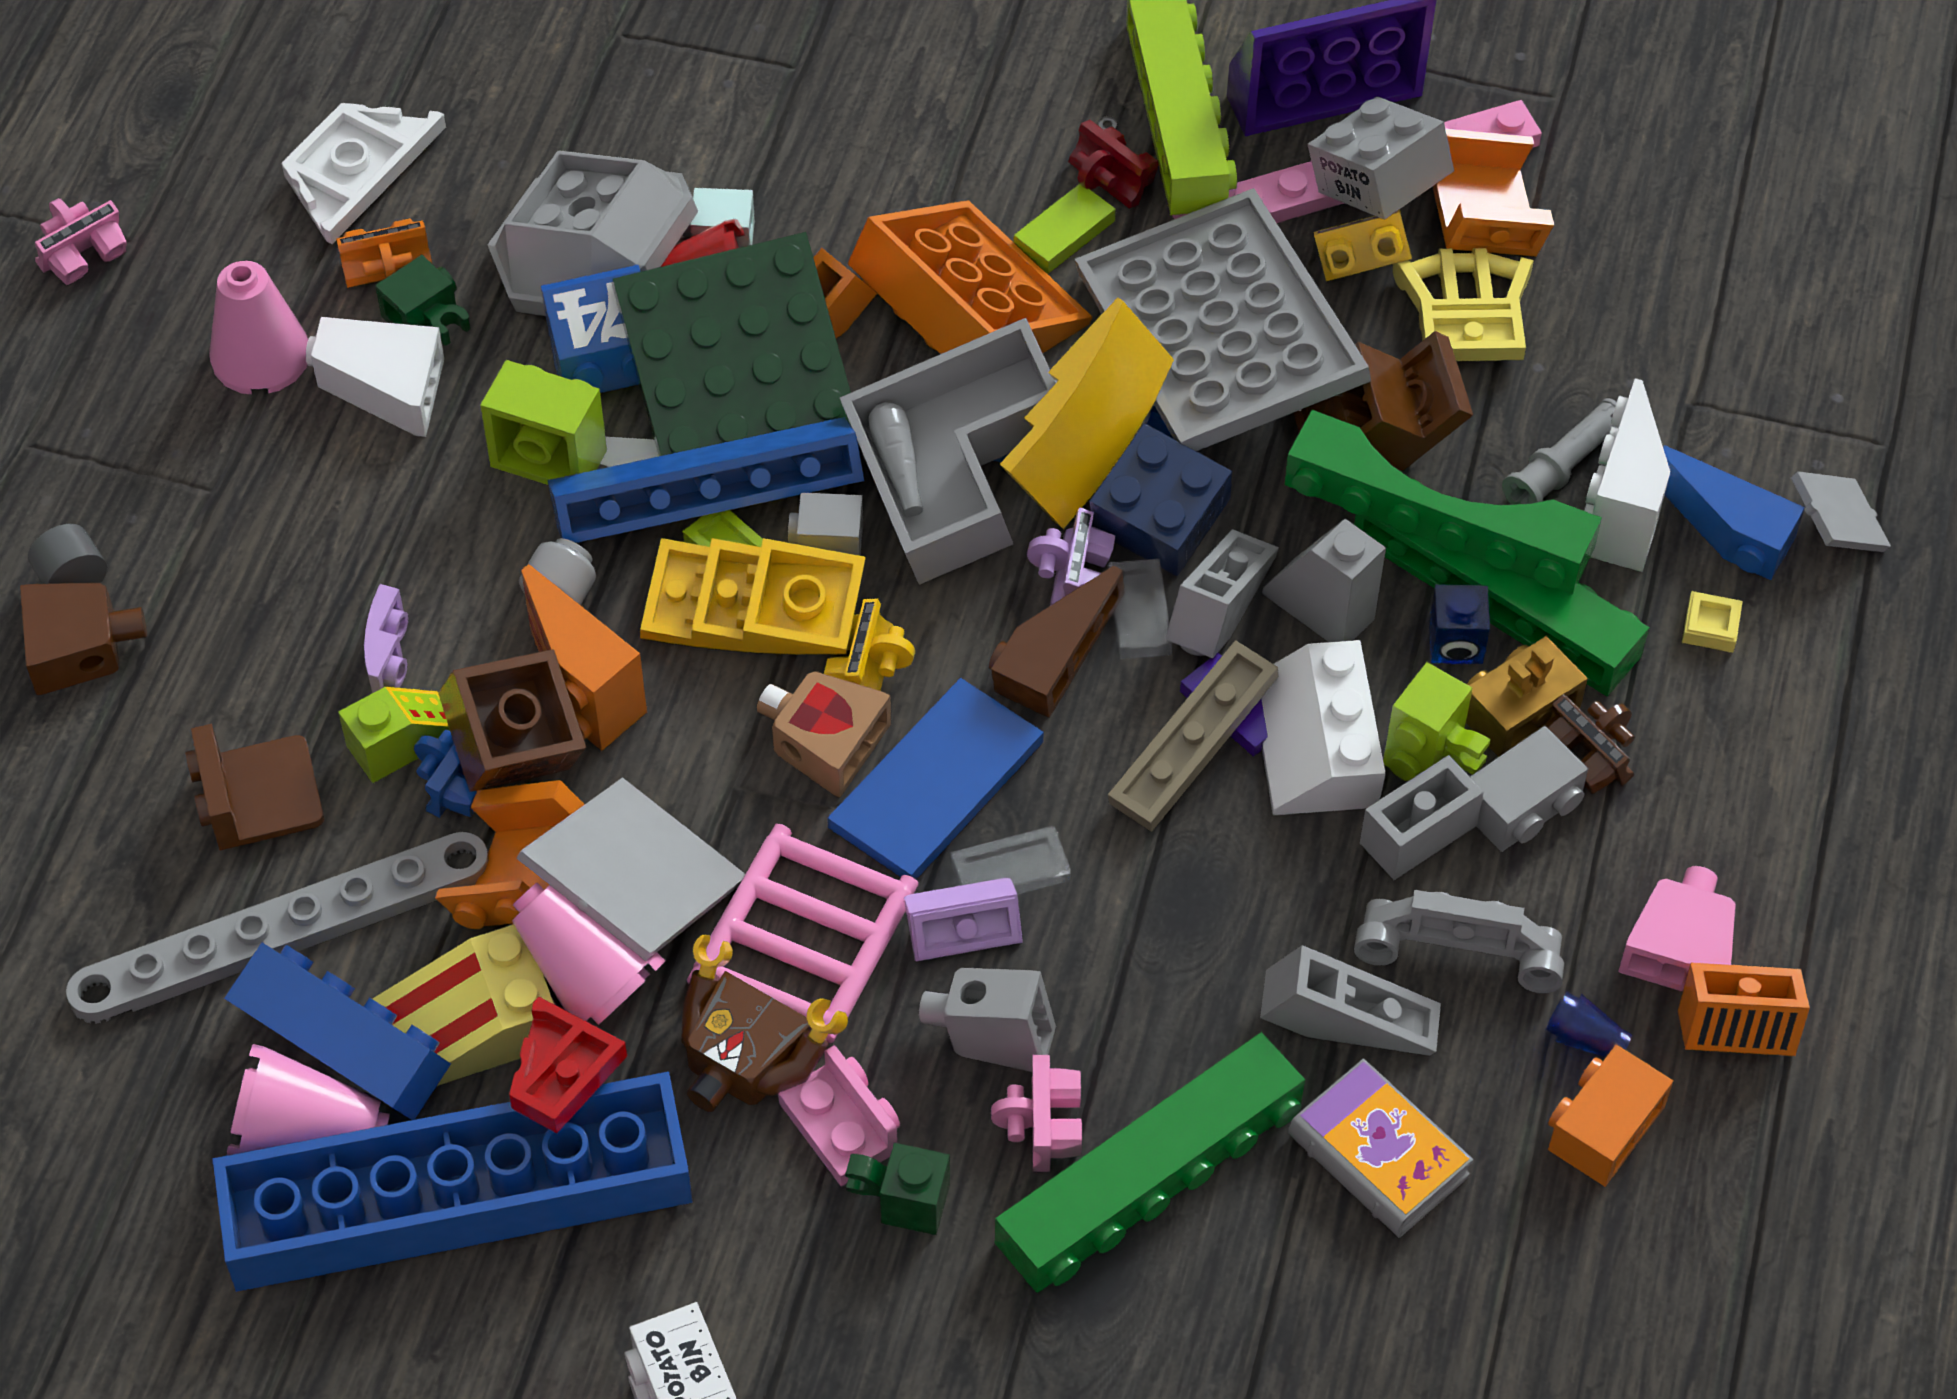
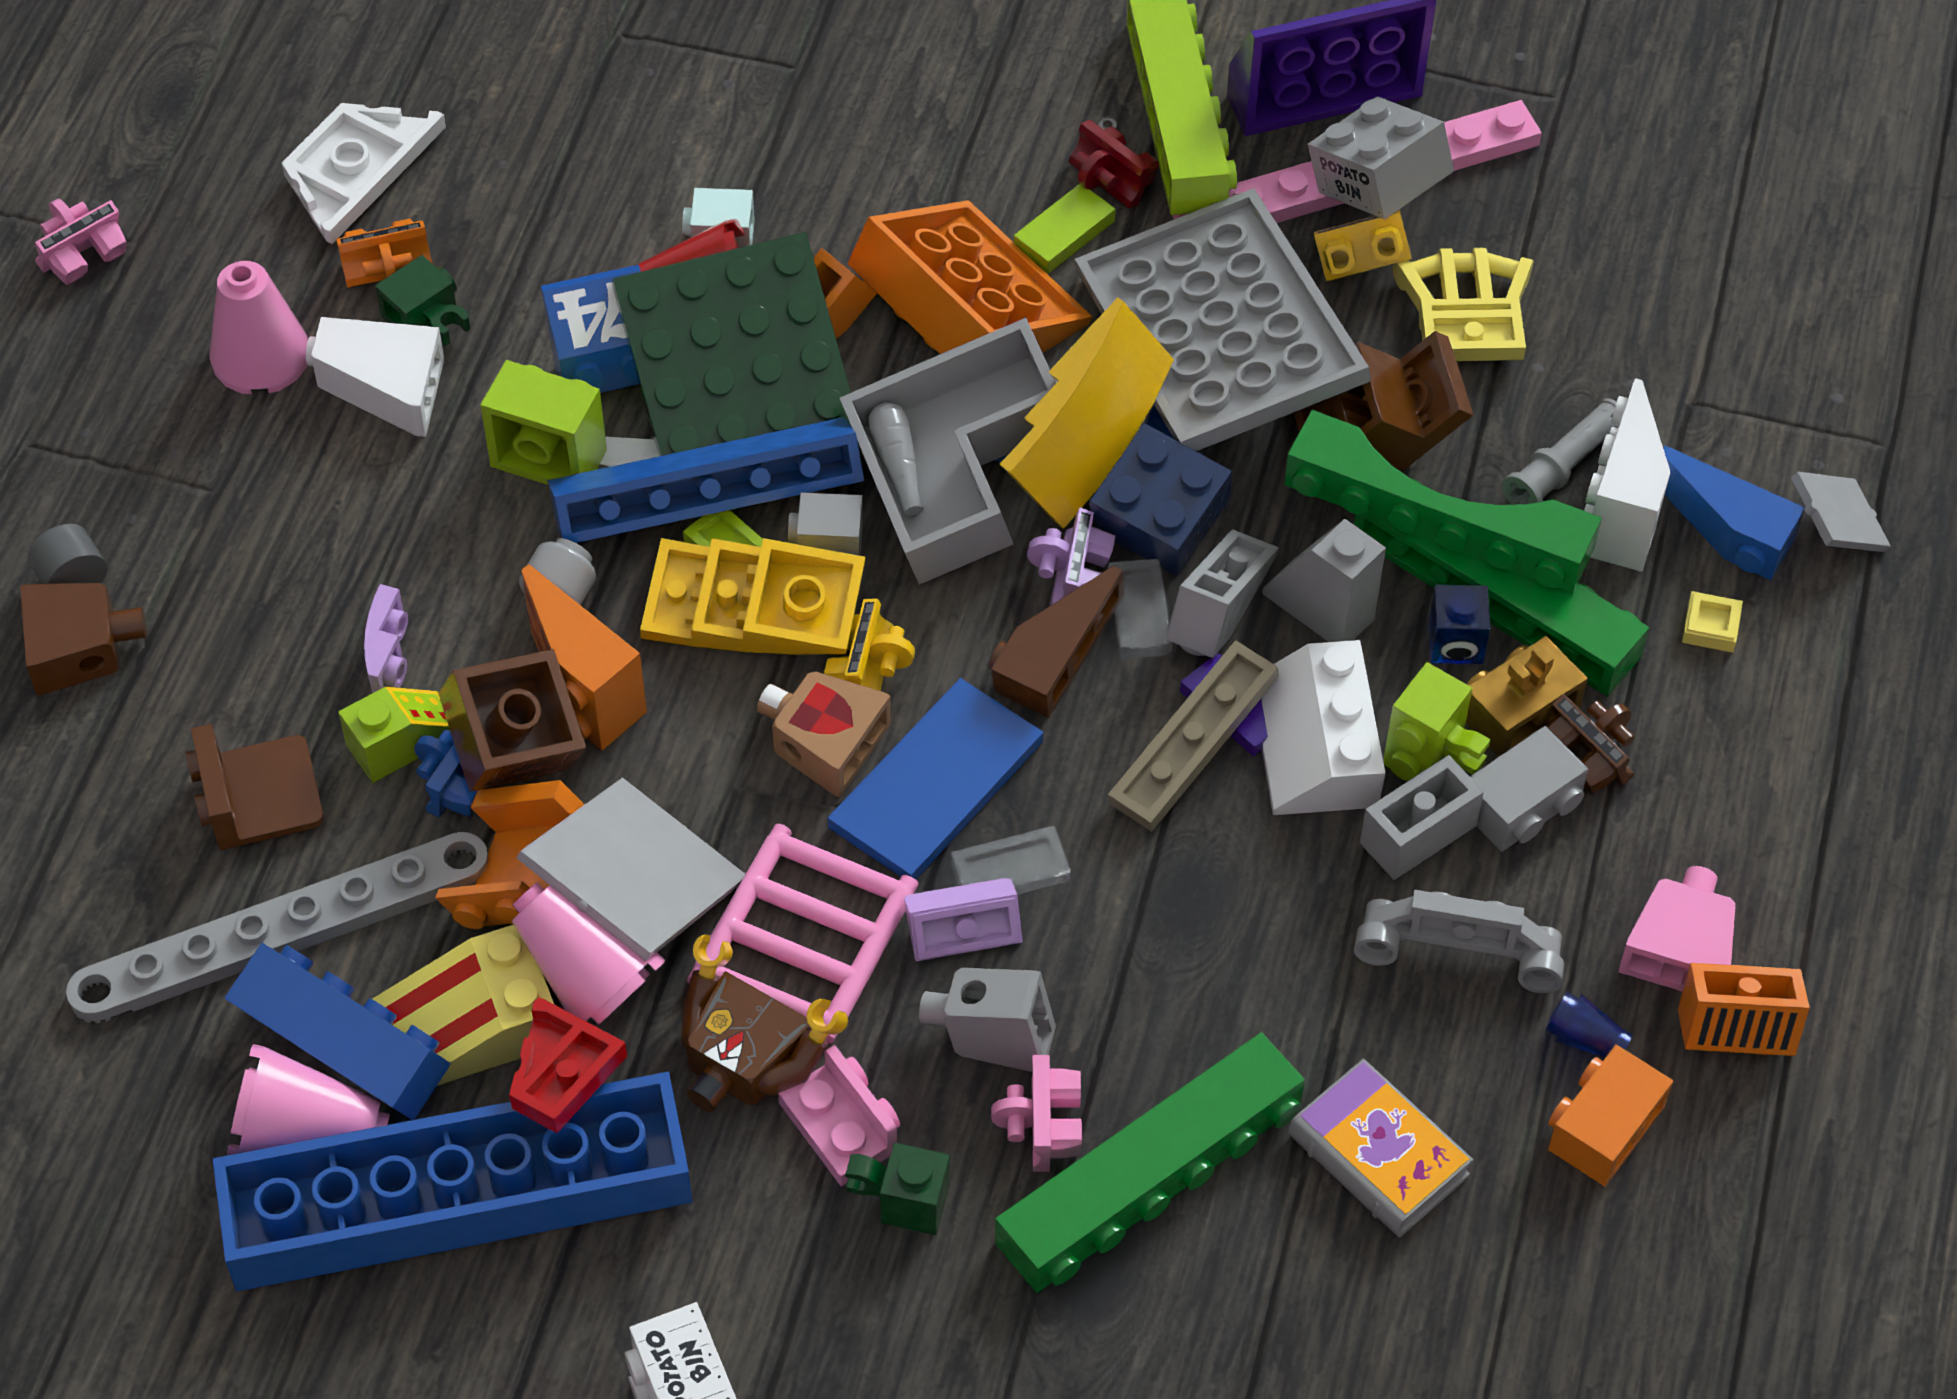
light grey piece [487,151,698,316] -> none
light grey slope [1260,945,1441,1056] -> none
orange panel [1432,129,1554,257] -> none

